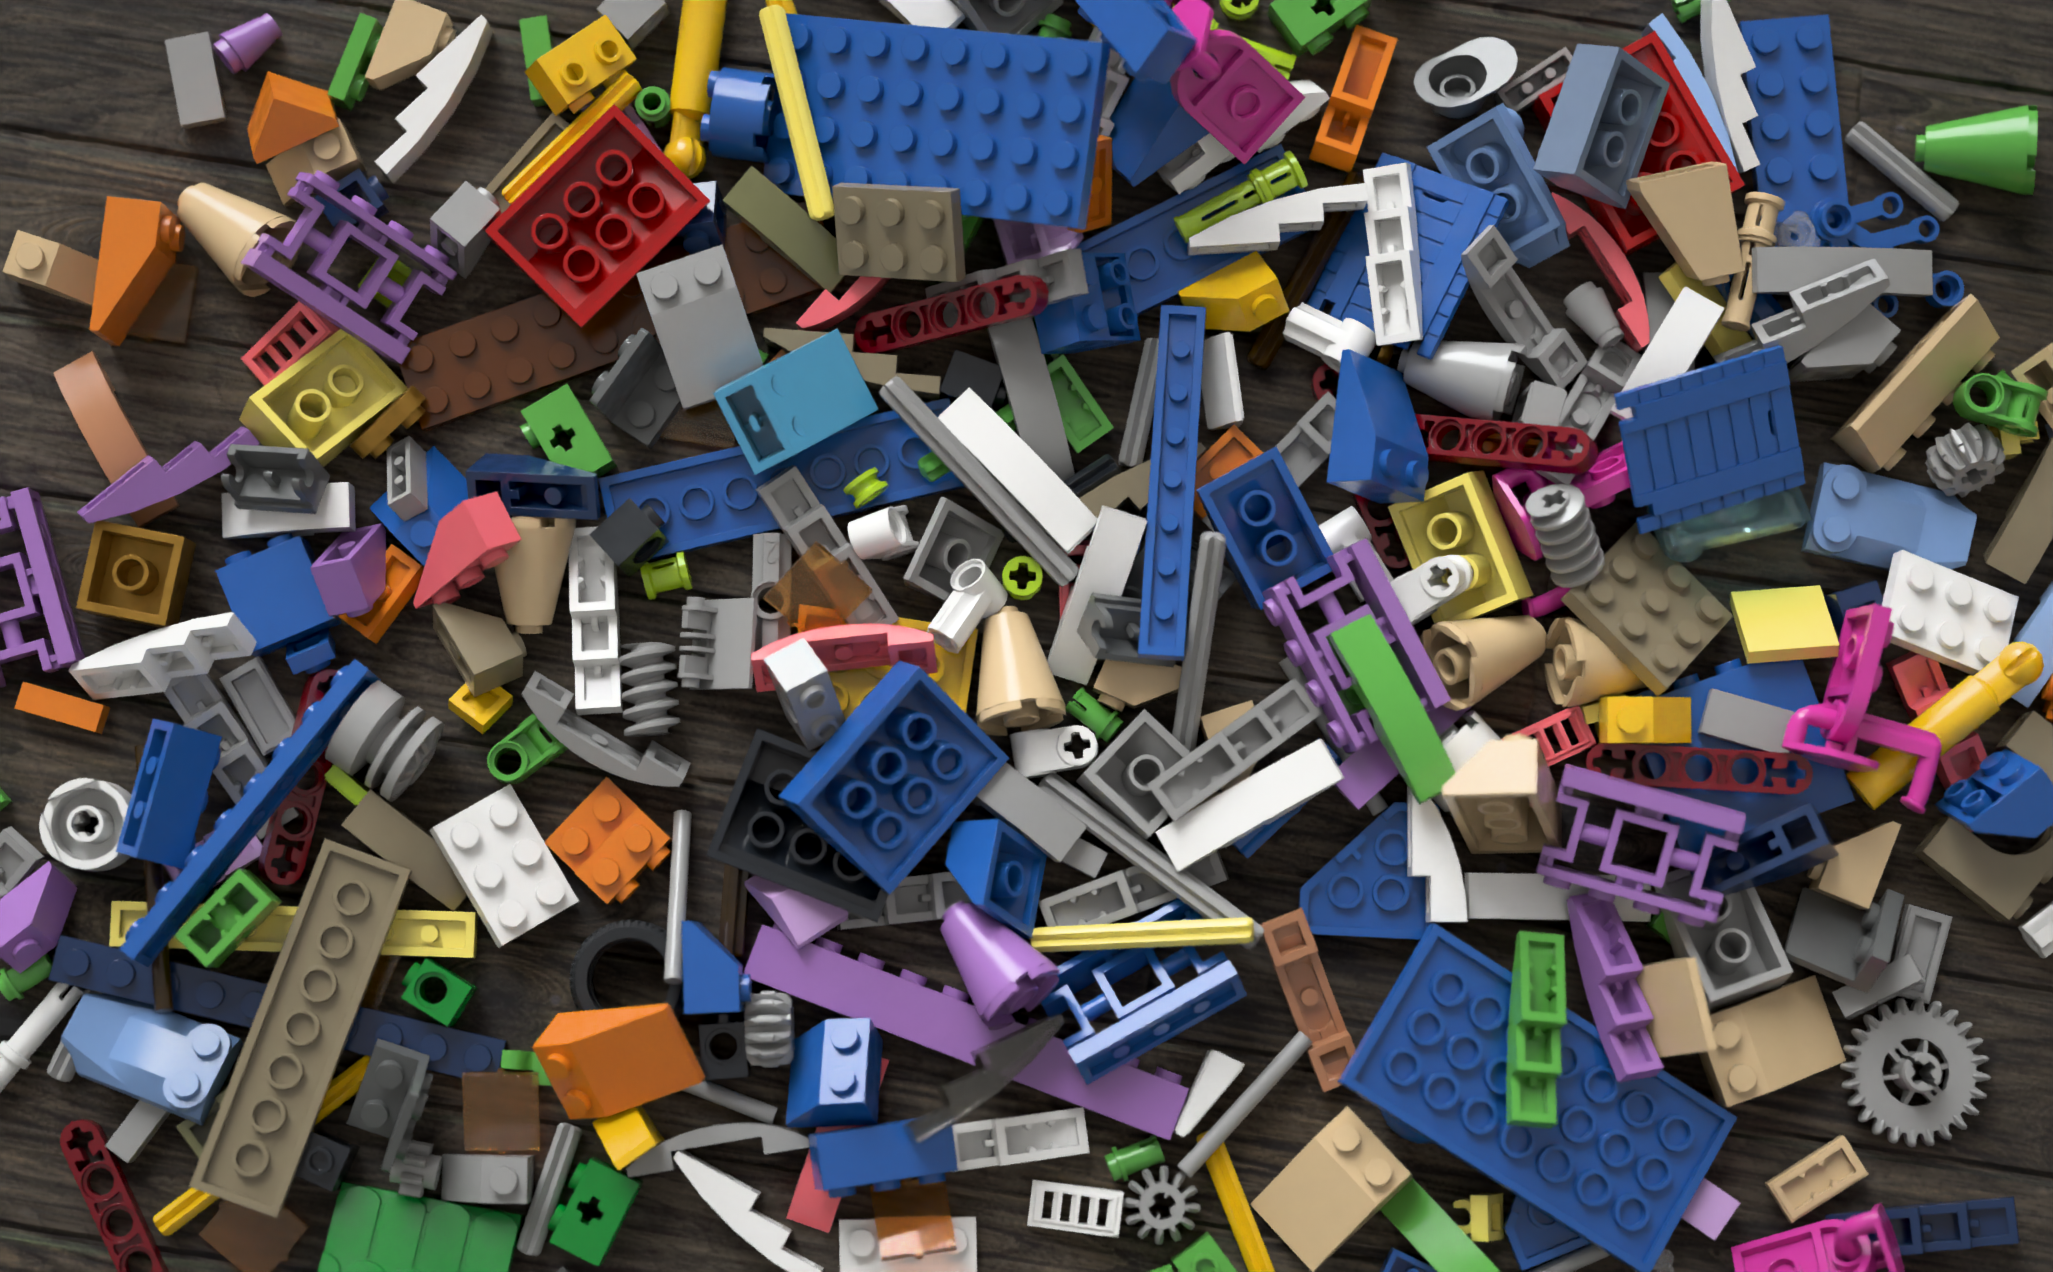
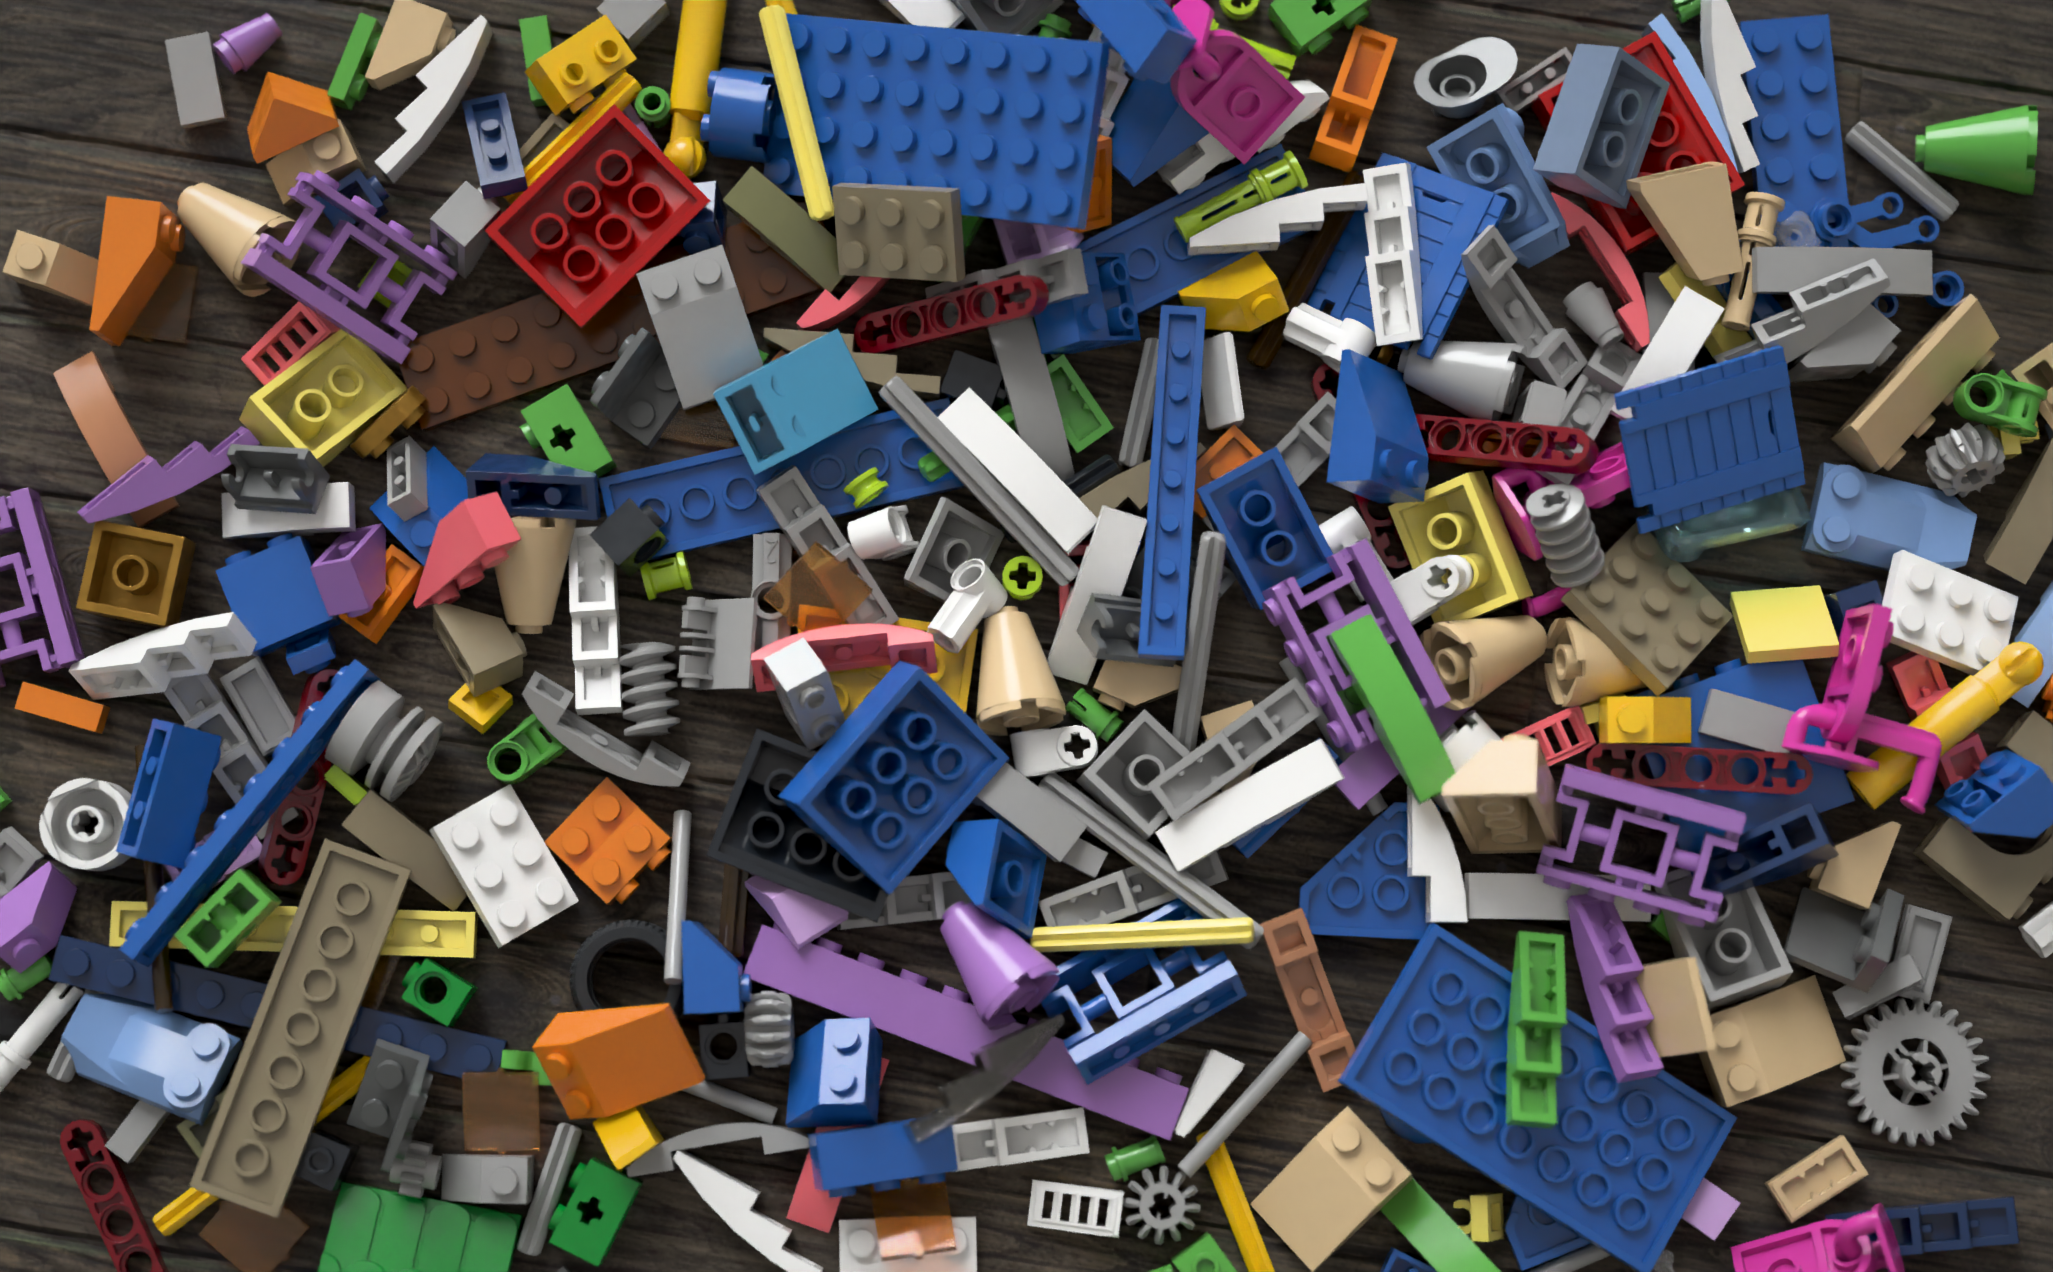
none -> dark blue plate [462,92,528,199]

